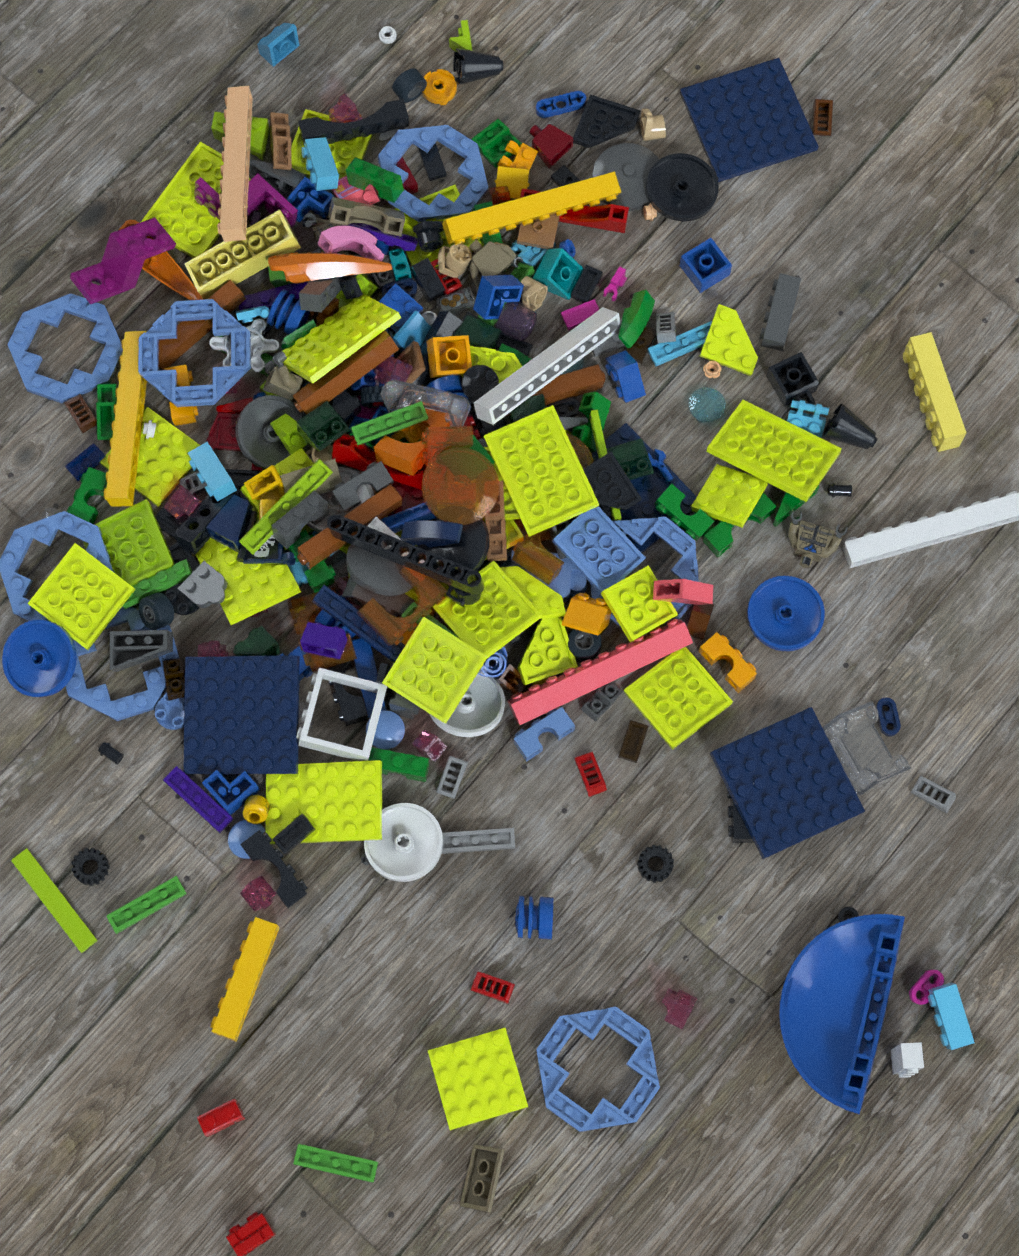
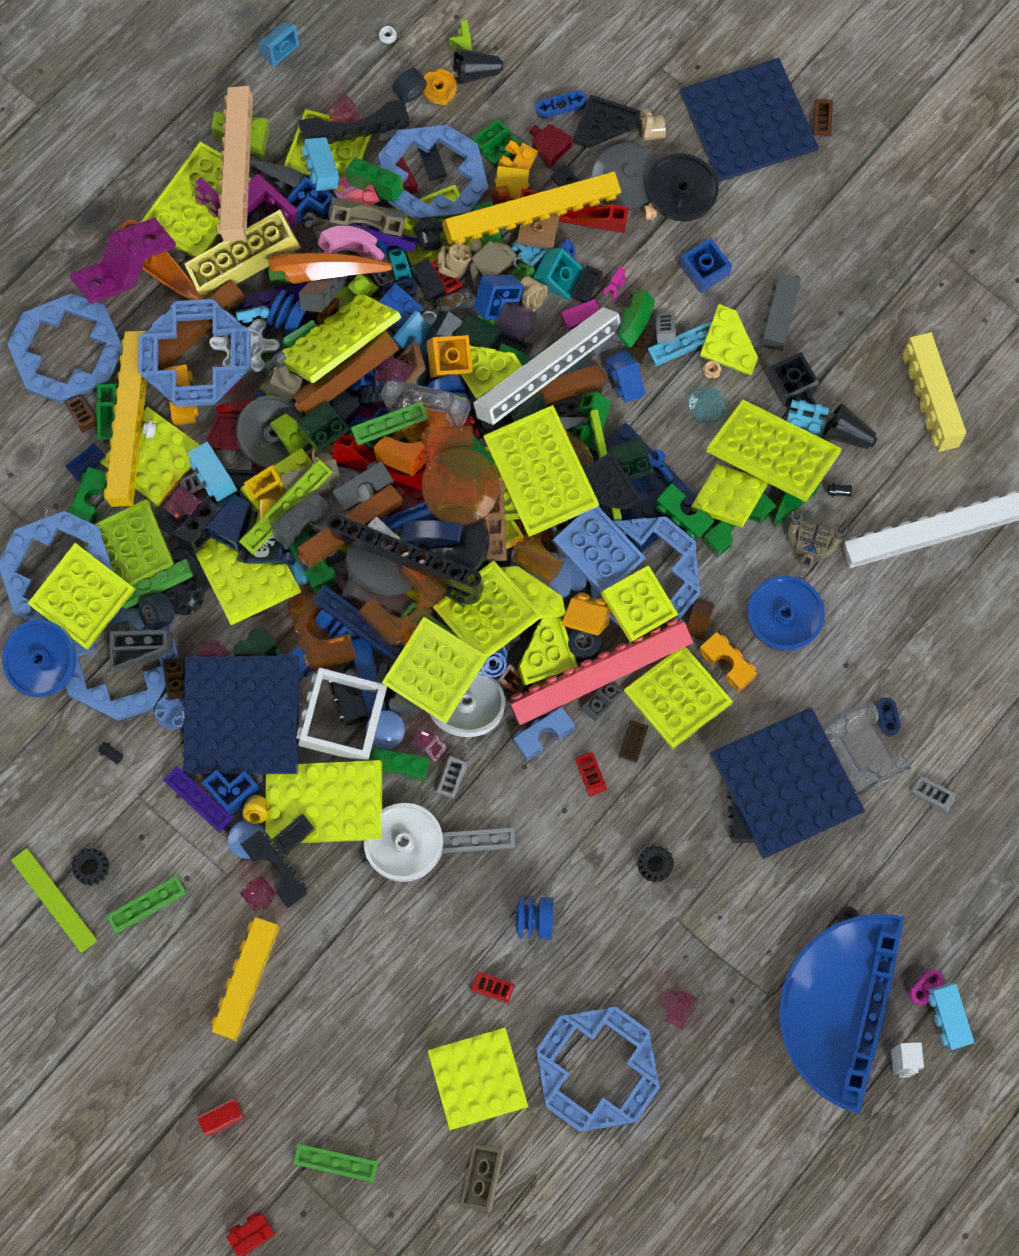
plate [177,561,227,608] -> none
medium nougat slope [270,112,292,170] -> none
dark purple brick [300,622,347,660] -> none
black plate [339,278,363,300] -> none
black dish [461,365,499,402] -> none
coral slope [653,579,713,605] -> none

